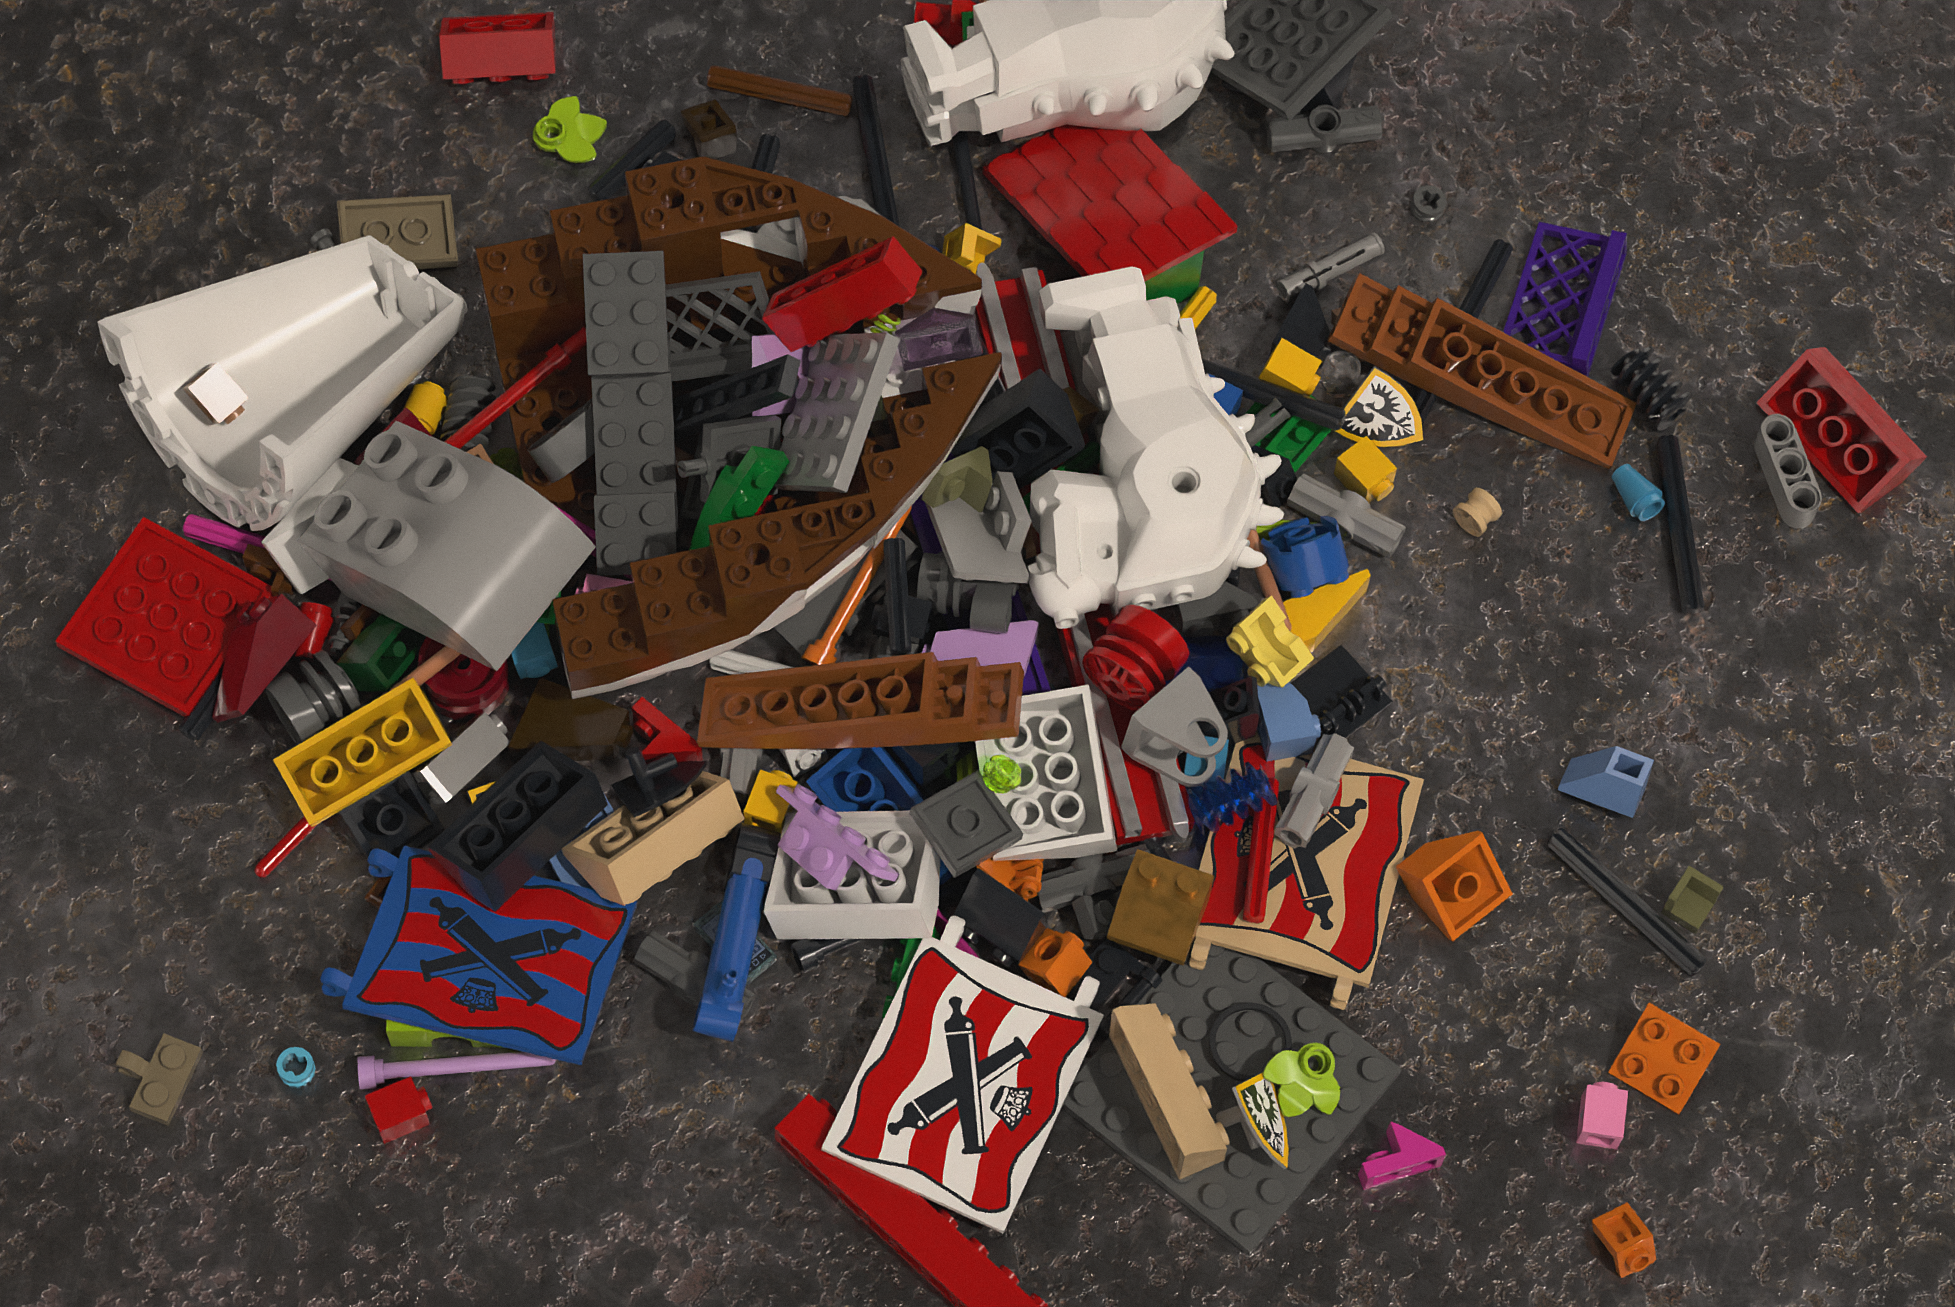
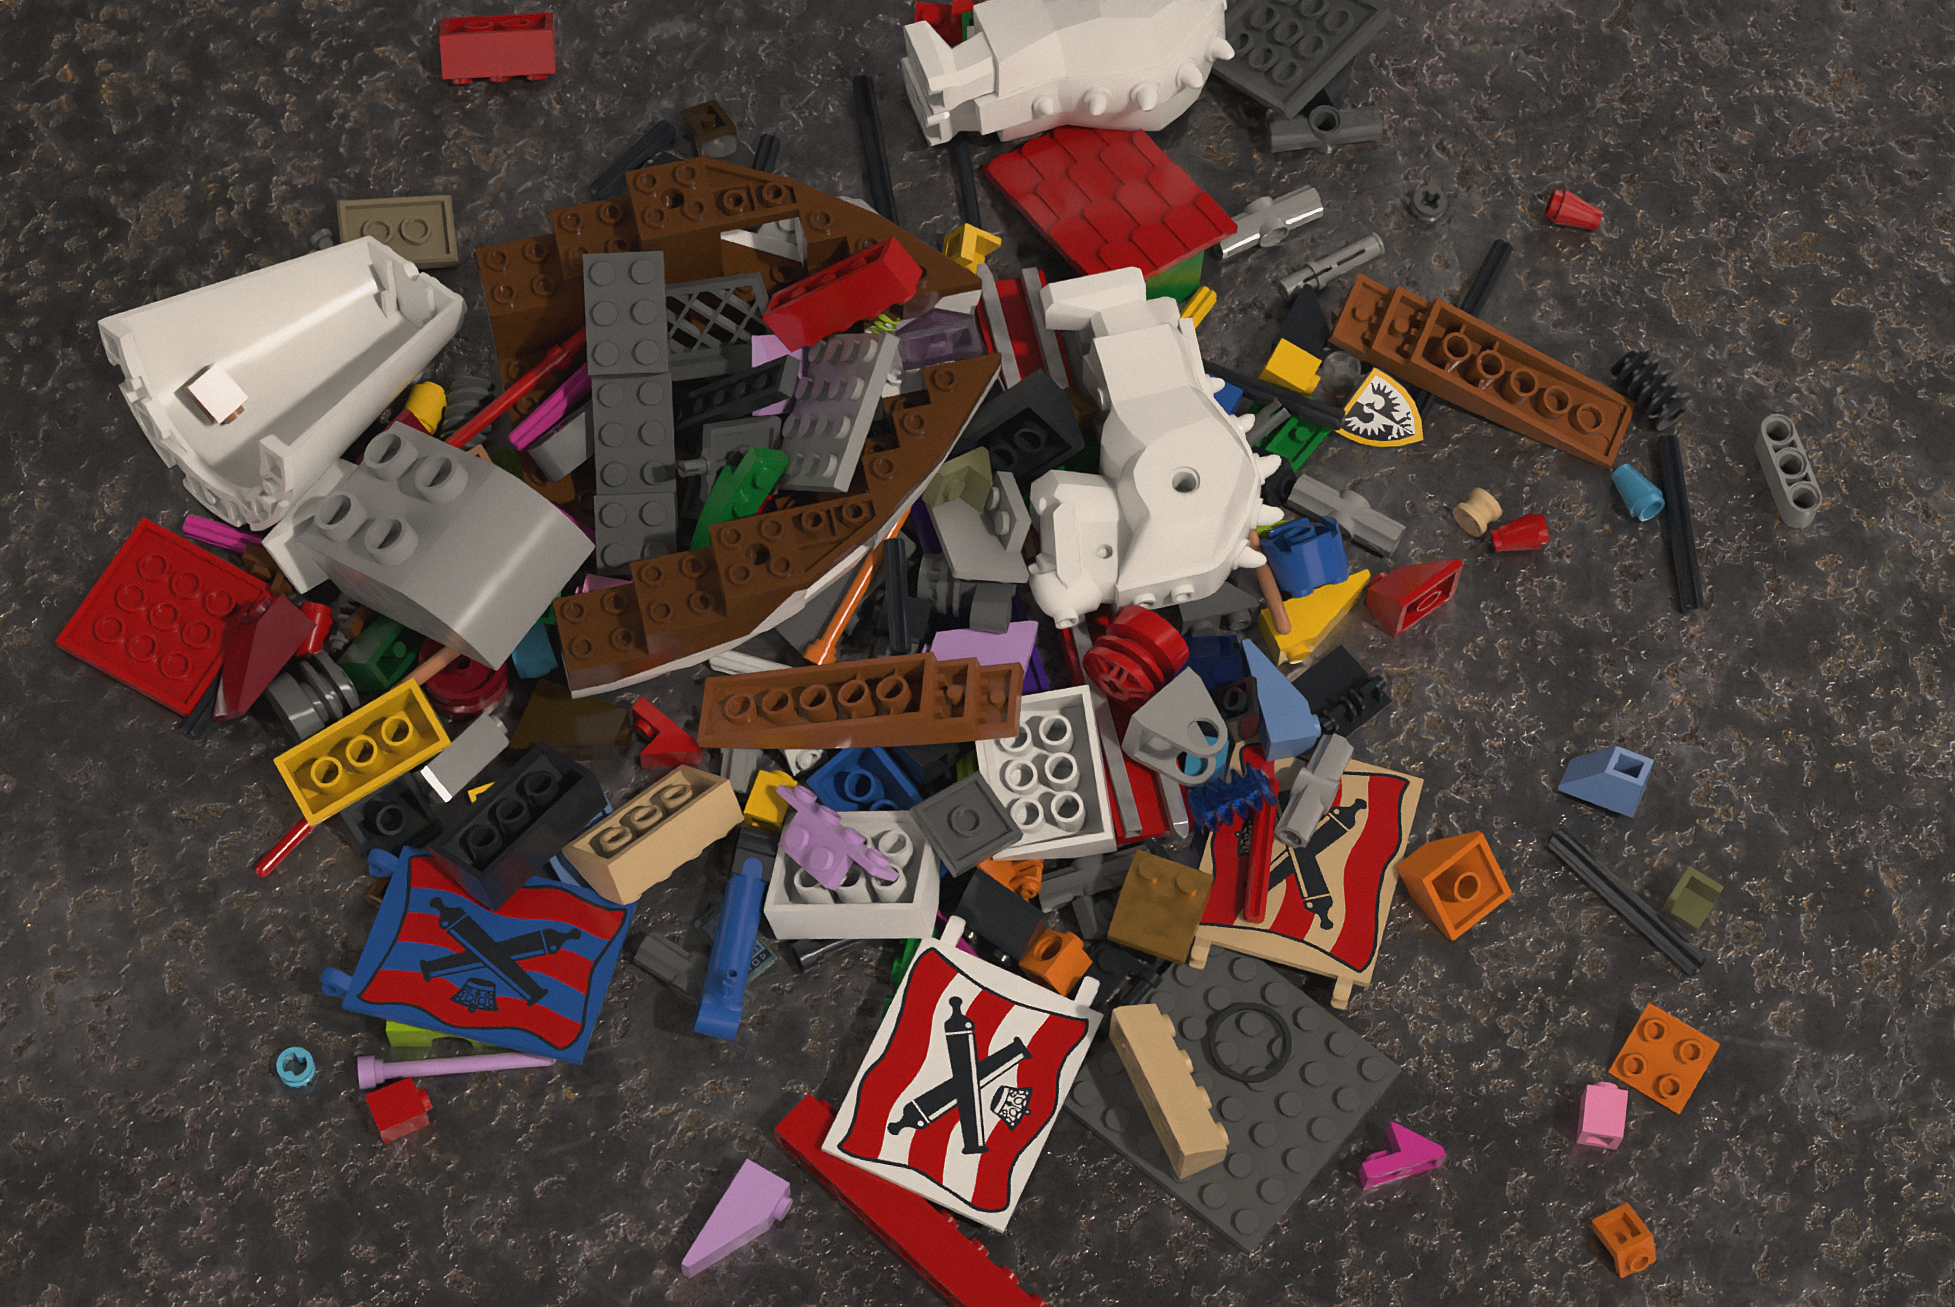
dark tan plate [115,1033,203,1126] -> none
lime plate [533,96,607,163] -> none
black shield [611,747,707,818] -> none
reddish brown axle [707,65,852,116] -> none
clear neon green plate [983,755,1021,794] -> none
shield [1216,1072,1288,1169] -> none
light yellow cylinder [1226,595,1314,688] -> none
lime plate [1263,1043,1340,1118] -> none
yellow brick [1334,436,1397,503] -> none
dark purple fence [1503,222,1627,377] -> none
red slope [1756,347,1927,513] -> none
none -> dark pink axle [507,363,592,453]
none -> lavender slope [681,1159,793,1278]
none -> light grey piece [1212,184,1324,259]
none -> red slope [1364,558,1464,638]
none -> red cone [1490,512,1550,553]
none -> red cone [1544,188,1603,232]

